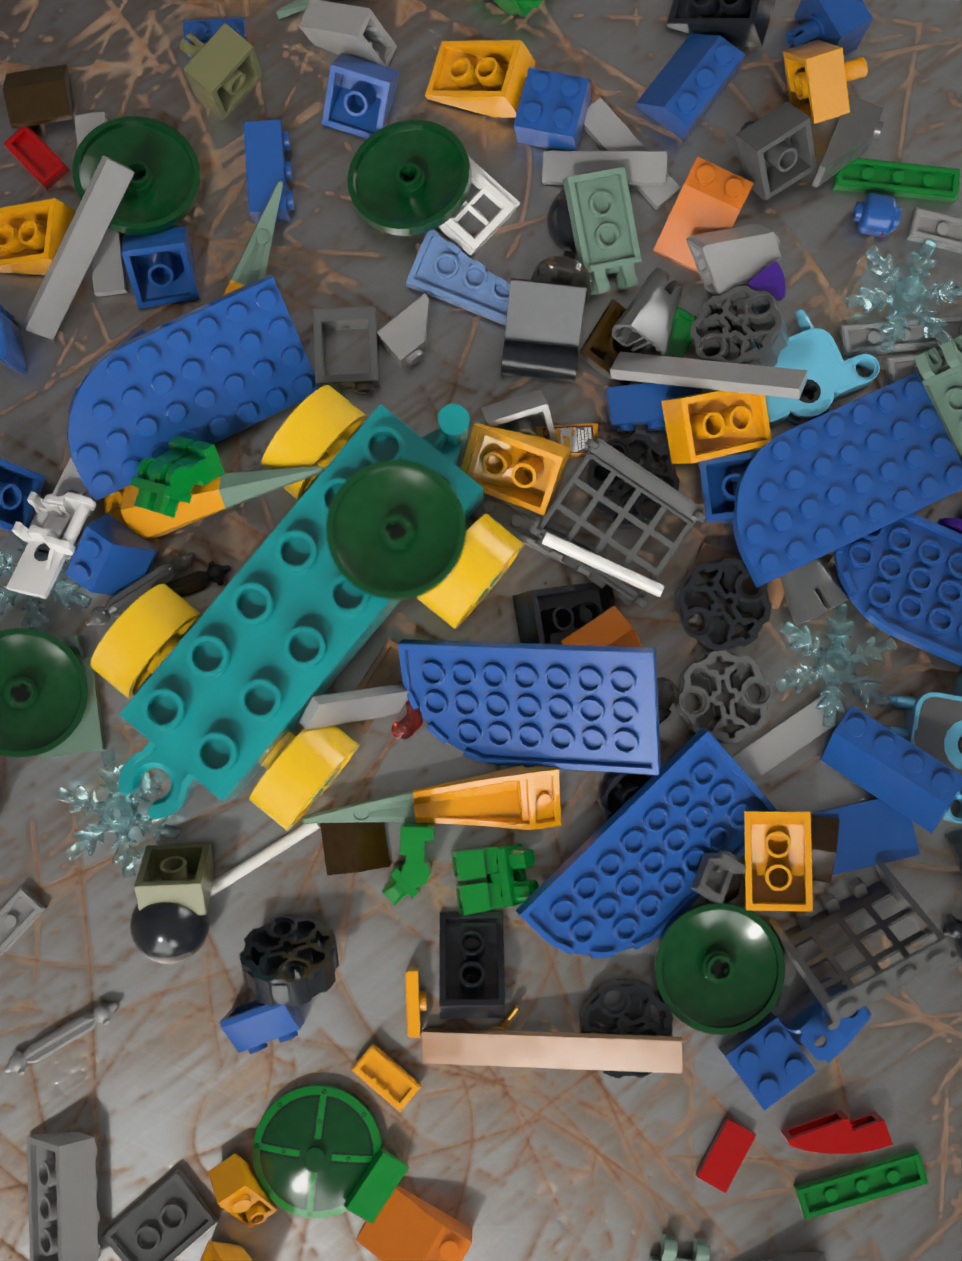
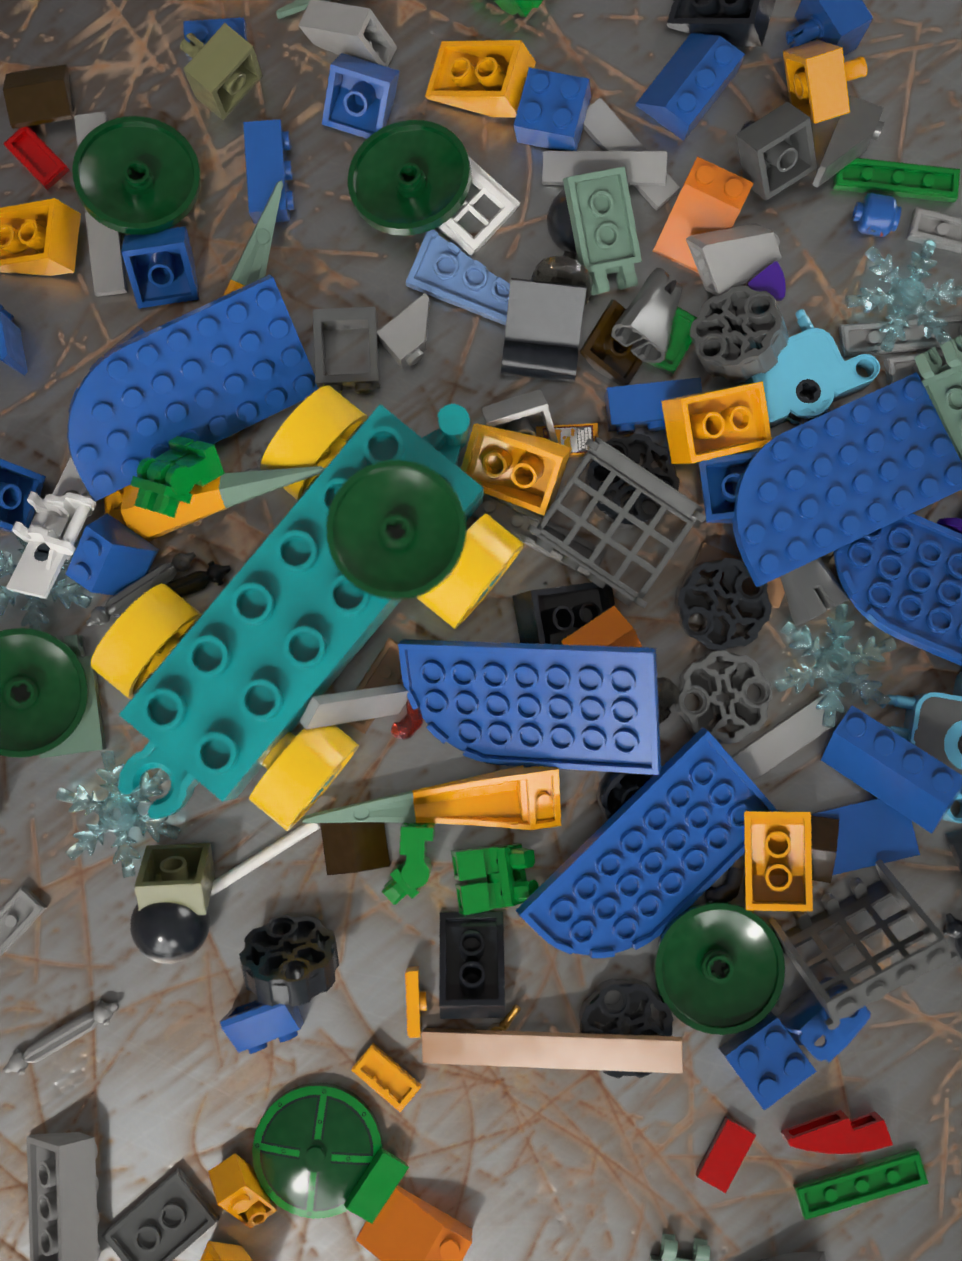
light grey tile [21,155,135,340] -> none
white bar [542,532,665,597] -> none
light grey tile [610,352,807,399] -> none
dark grey bracket [691,850,746,903] -> none

